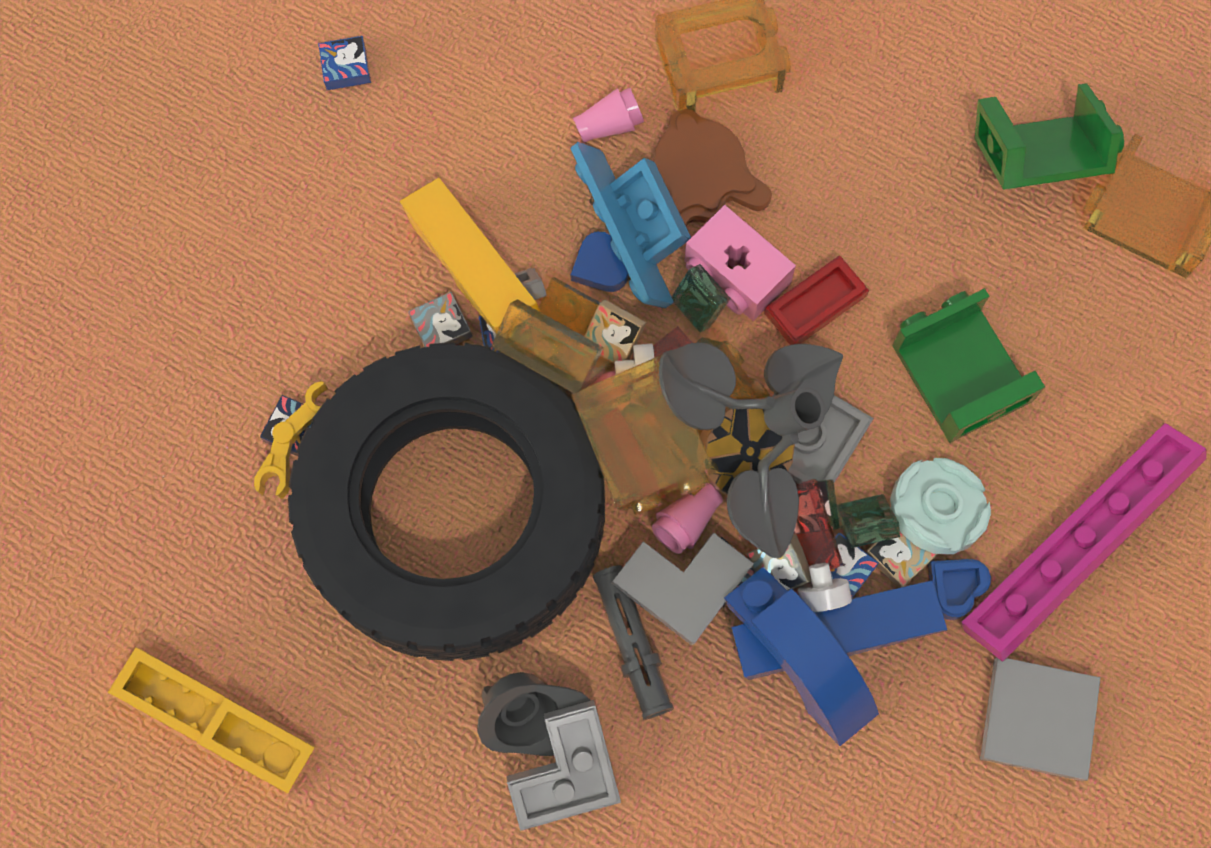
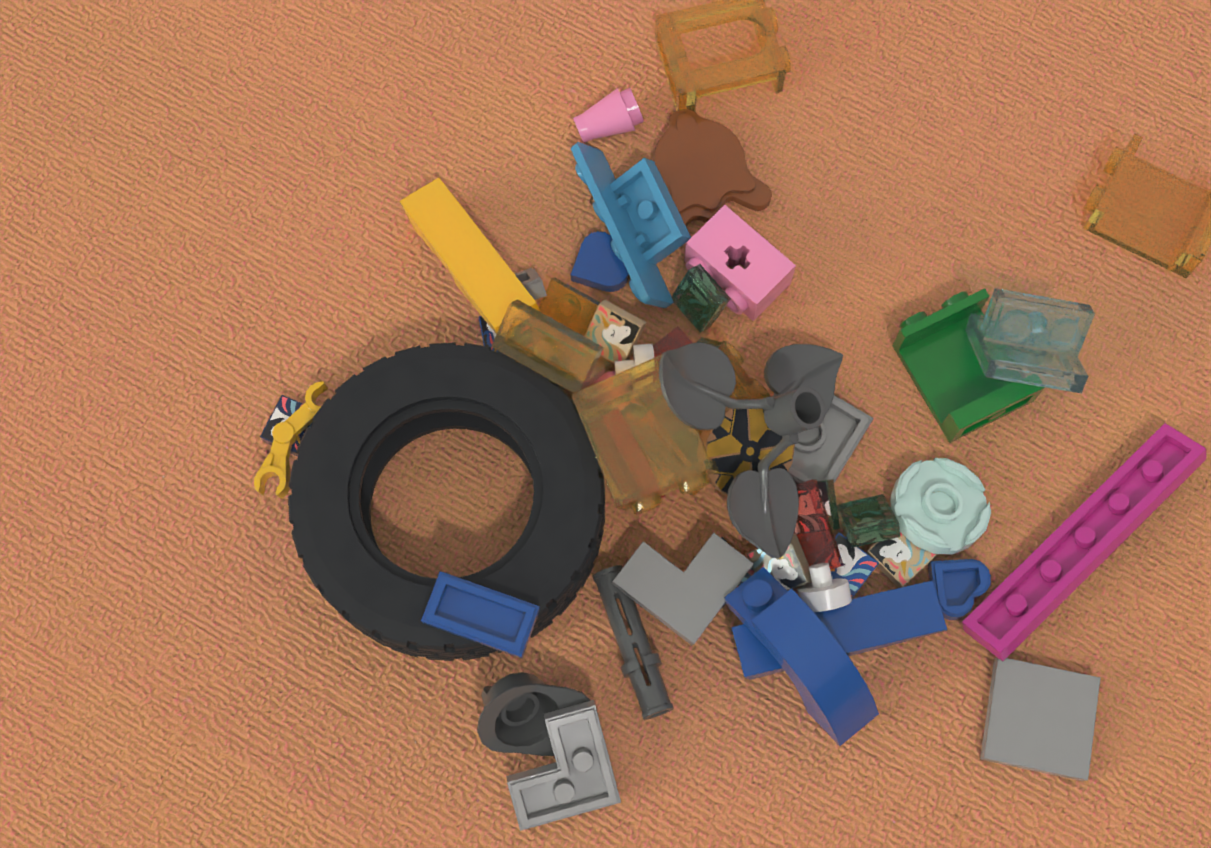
yellow slope [108,647,315,794] -> none
tile [318,36,371,90] -> none
tile [408,292,472,347] -> none
bright pink cone [652,481,723,554] -> none
red tile [764,255,869,345] -> none
green panel [975,83,1124,190] -> none
none -> blue tile [421,571,540,659]
none -> clear light blue bracket [965,288,1095,394]

